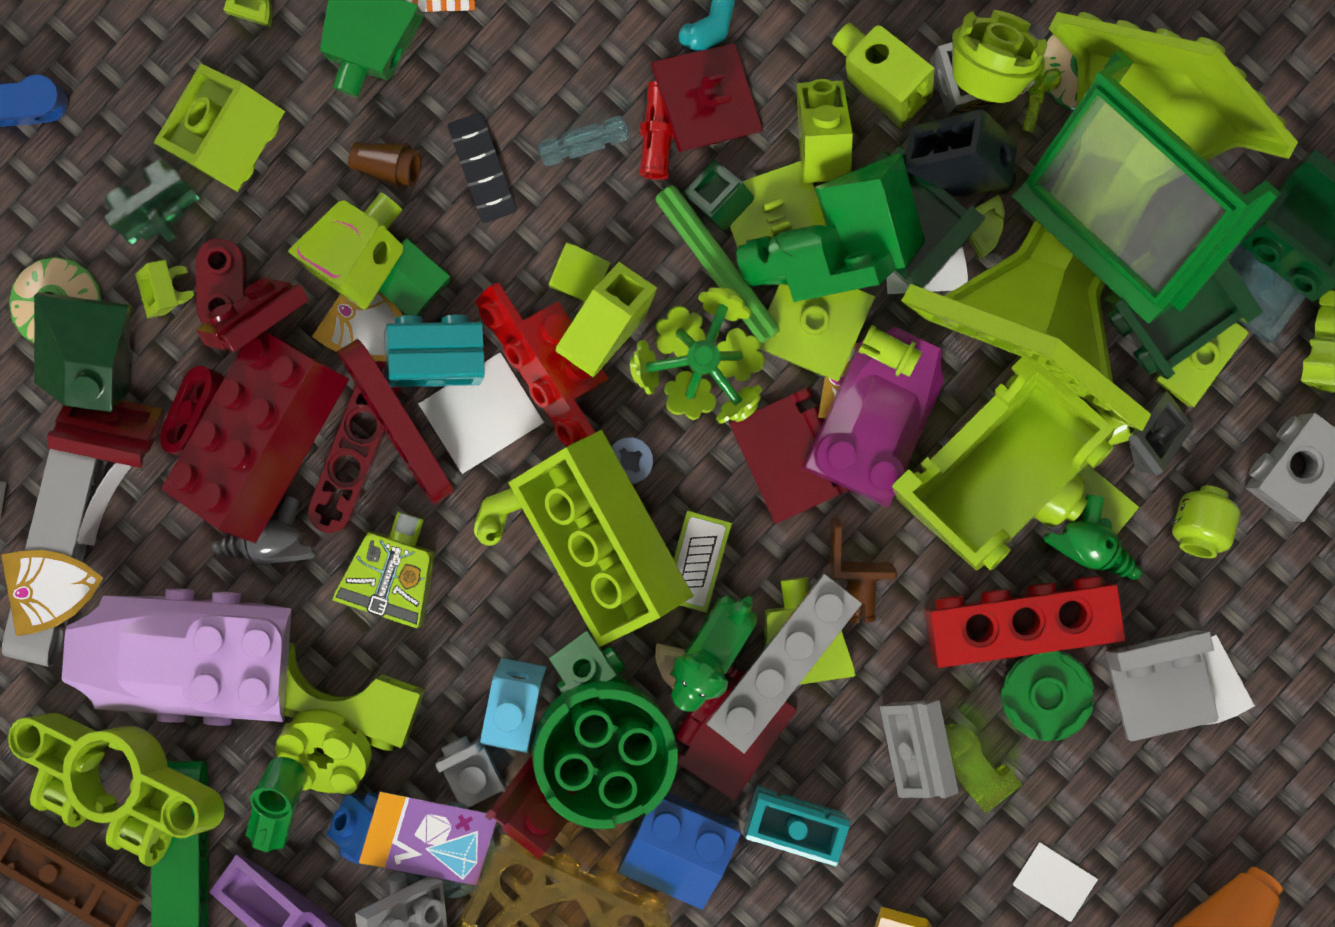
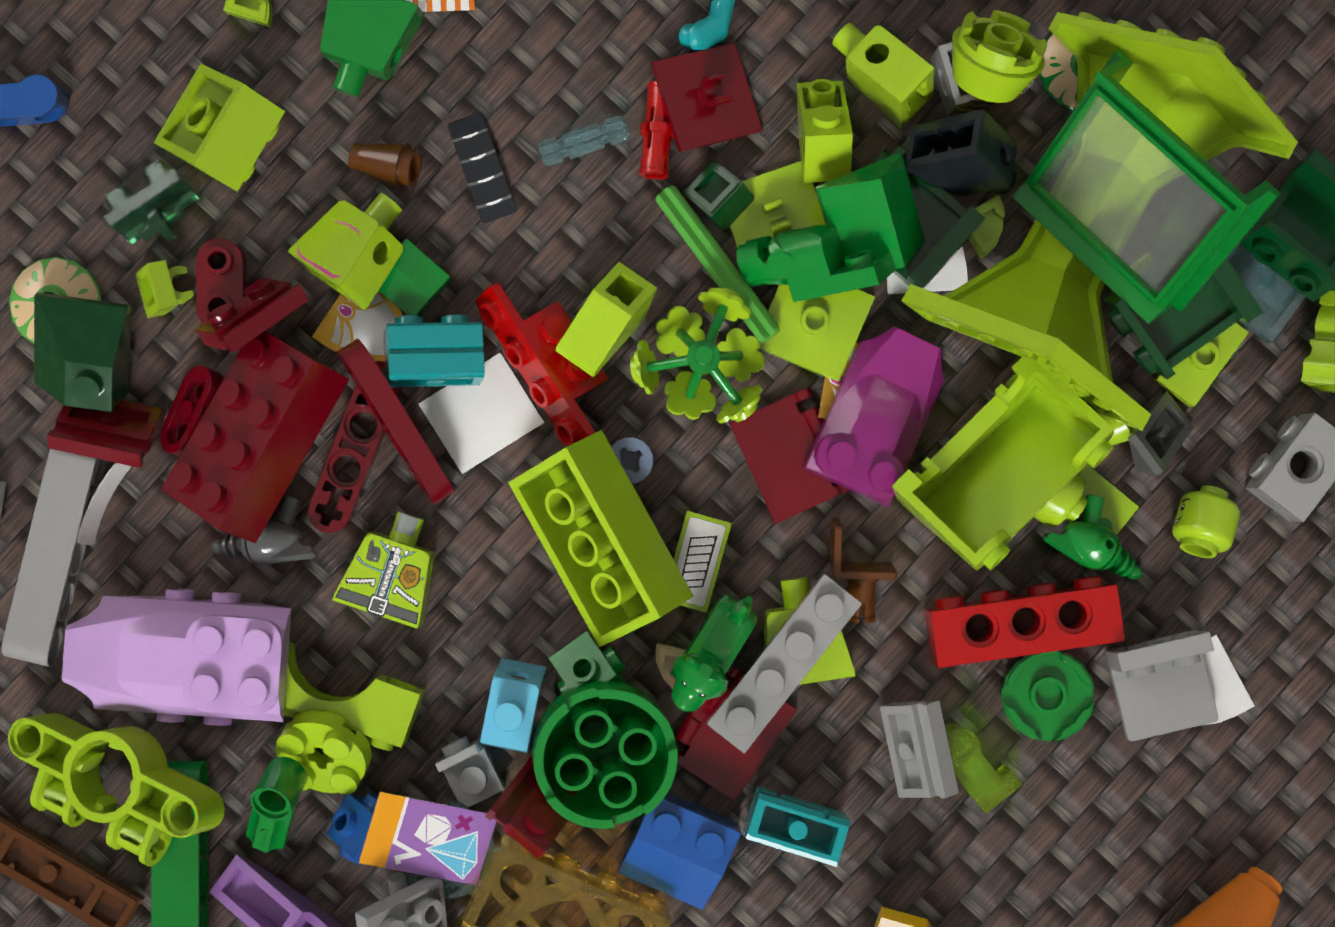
sticker [1,550,103,636] -> none
lime arm [474,488,522,546] -> none
lime slope [549,242,611,302] -> none
lime pin [858,325,922,377] -> none
white sticker [1013,842,1098,922] -> none
clear neon green hand [1022,66,1061,132] -> none

